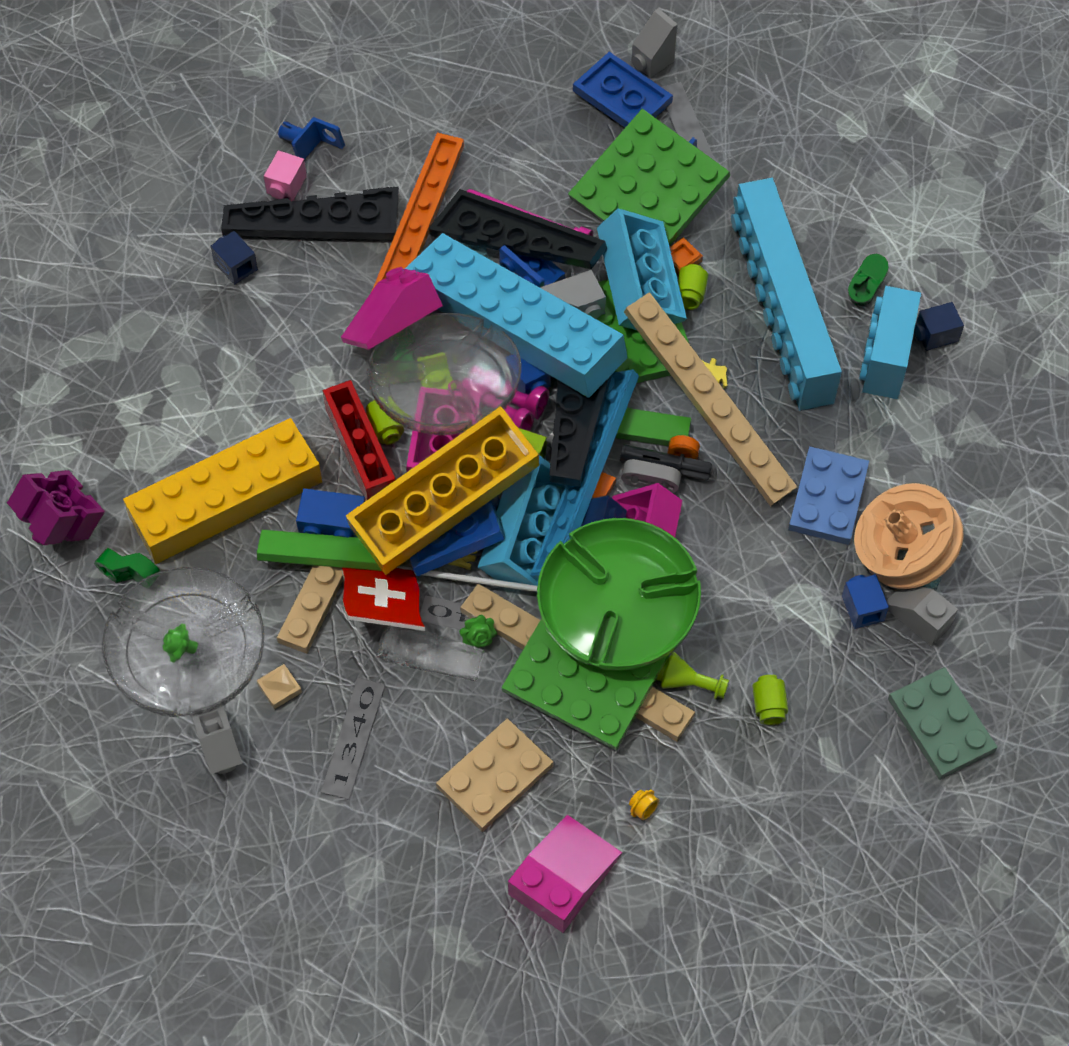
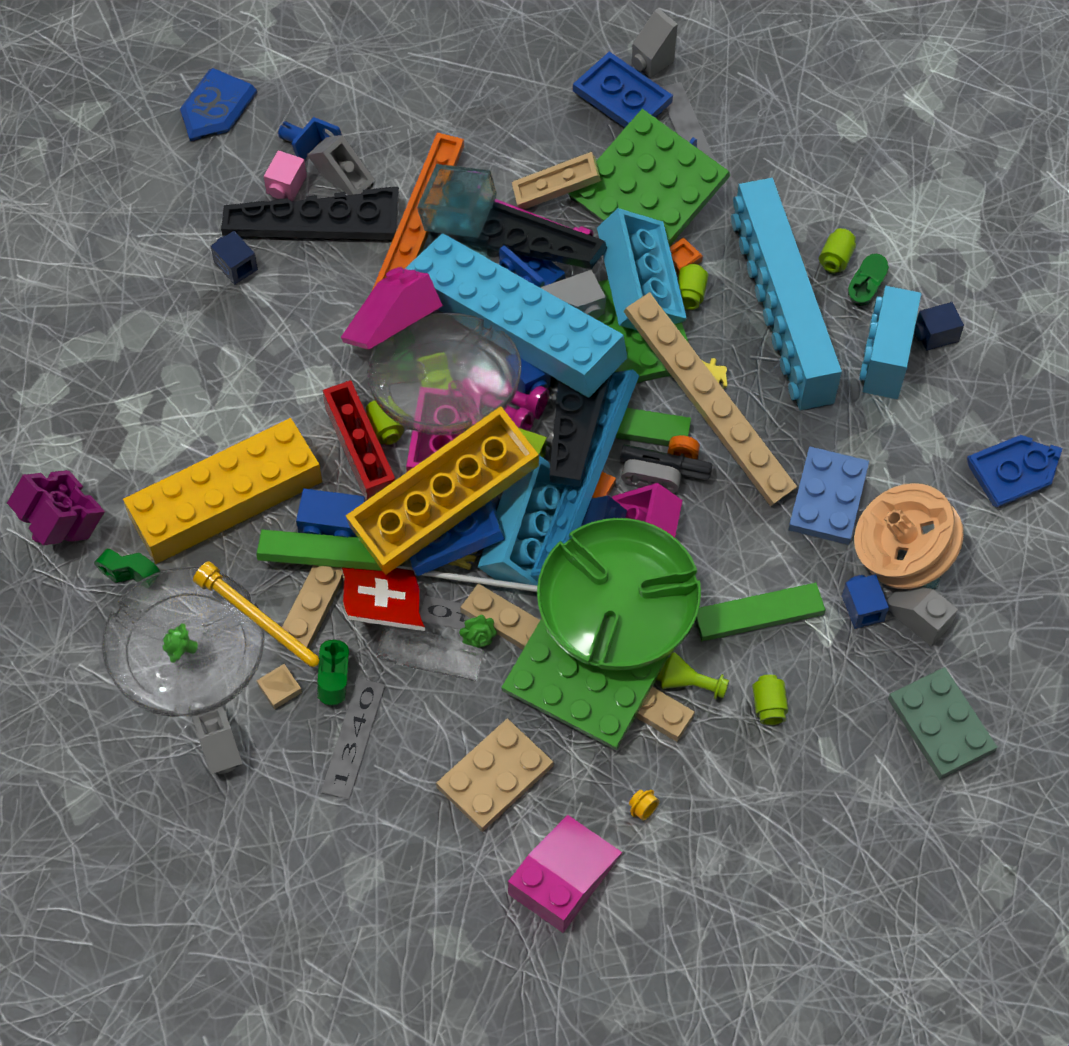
none -> blue tile [180,68,257,141]
none -> yellow piece [193,561,319,667]
none -> light grey slope [307,135,375,195]
none -> green piece [317,640,349,705]
none -> clear light blue brick [417,164,497,238]
none -> tan plate [512,152,601,210]
none -> bright green tile [696,583,826,641]
none -> lime brick [819,228,856,273]
none -> blue tile [967,435,1063,508]

